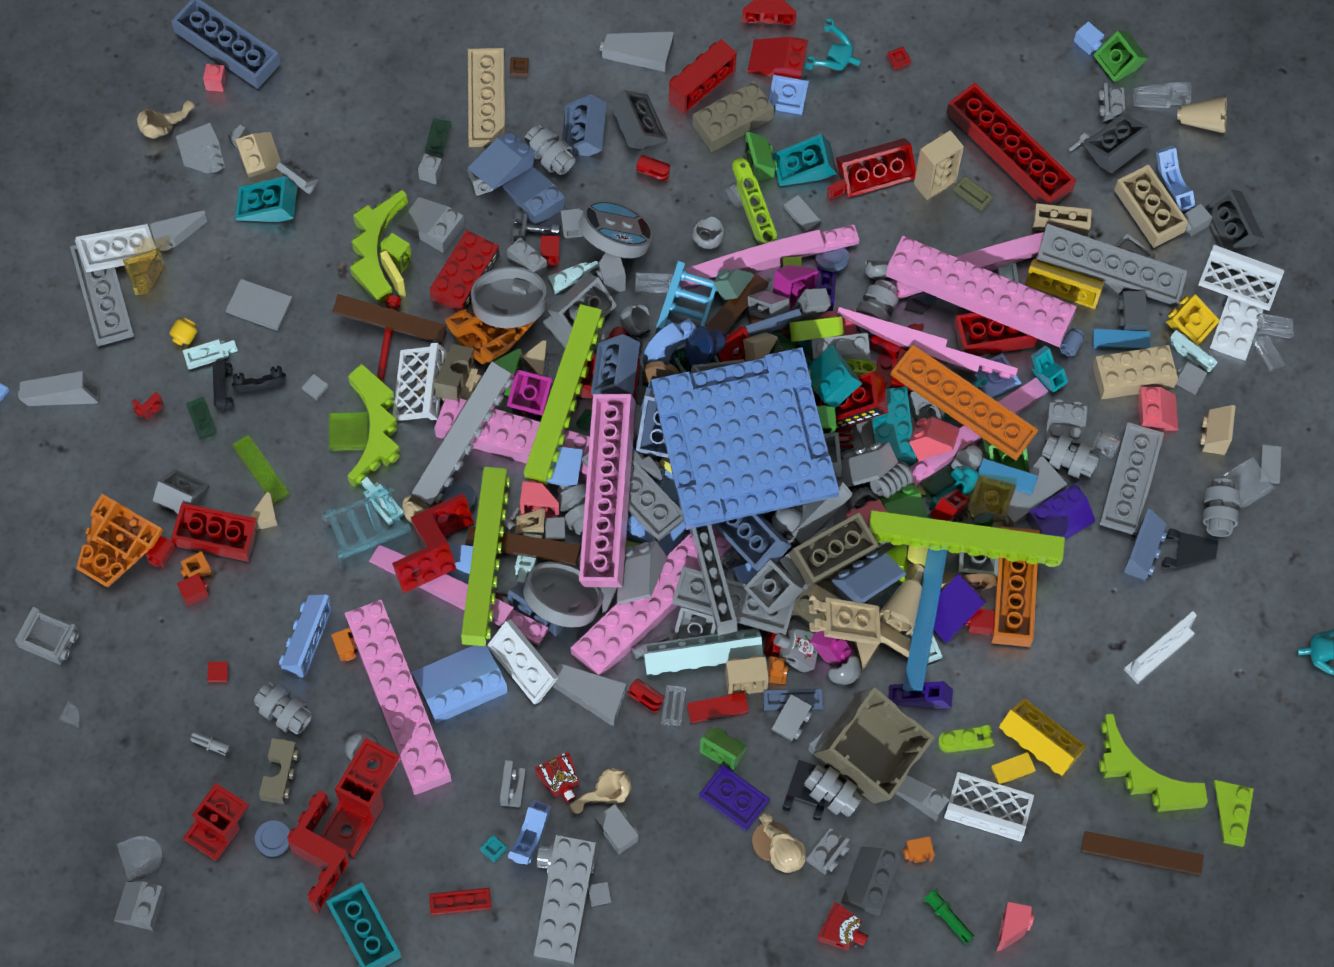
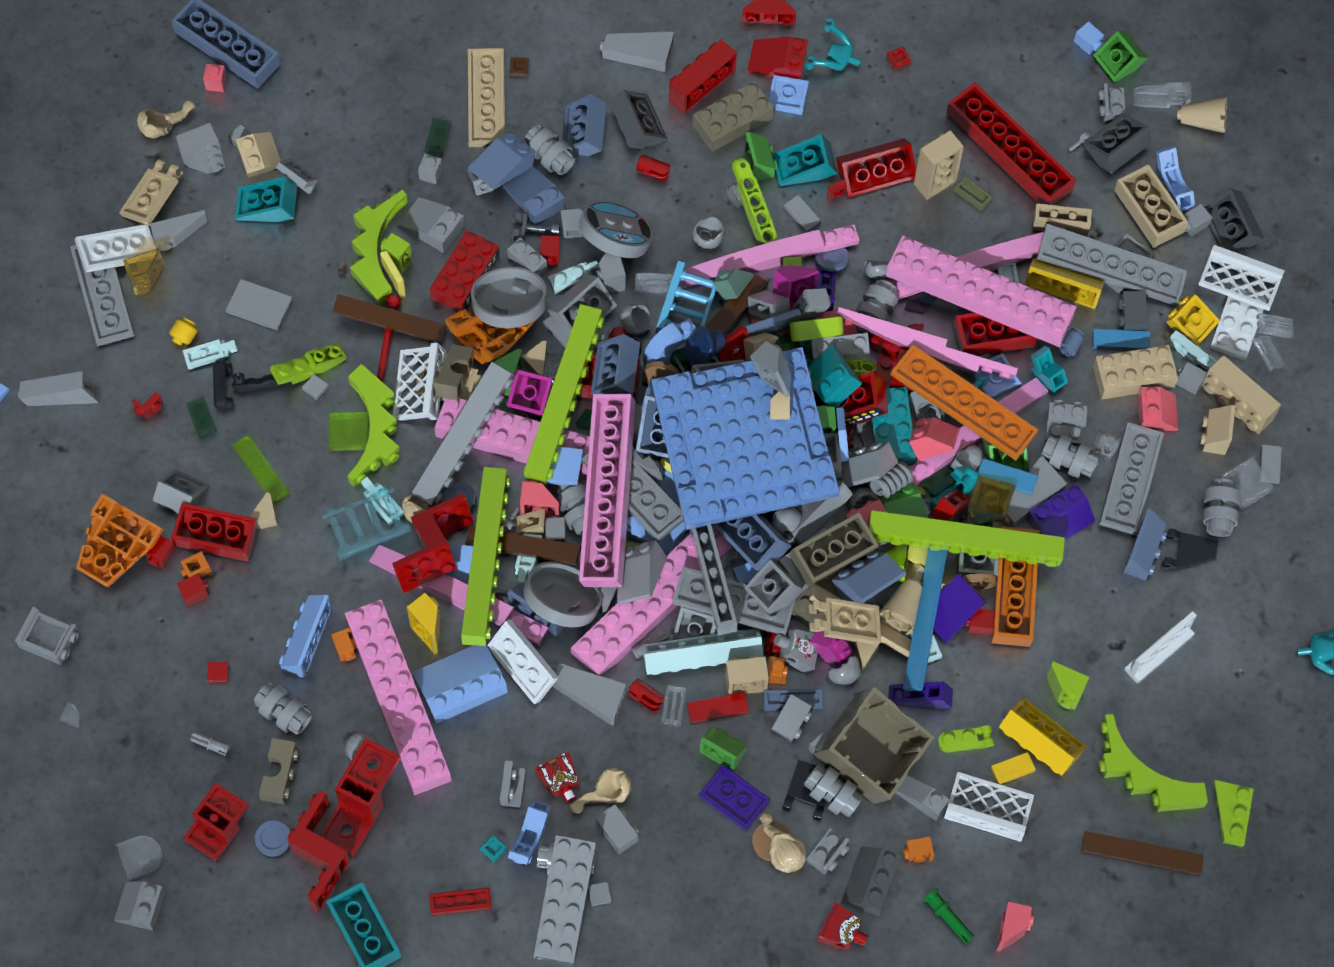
none -> tan tile [119,159,183,226]
none -> lime slope [270,343,347,385]
none -> yellow slope [407,593,441,655]
none -> light grey slope [750,341,791,397]
none -> tan slope [770,392,790,420]
none -> light blue tile [836,407,849,462]
none -> lime slope [1046,661,1089,710]
none -> tan brick [1202,355,1281,434]

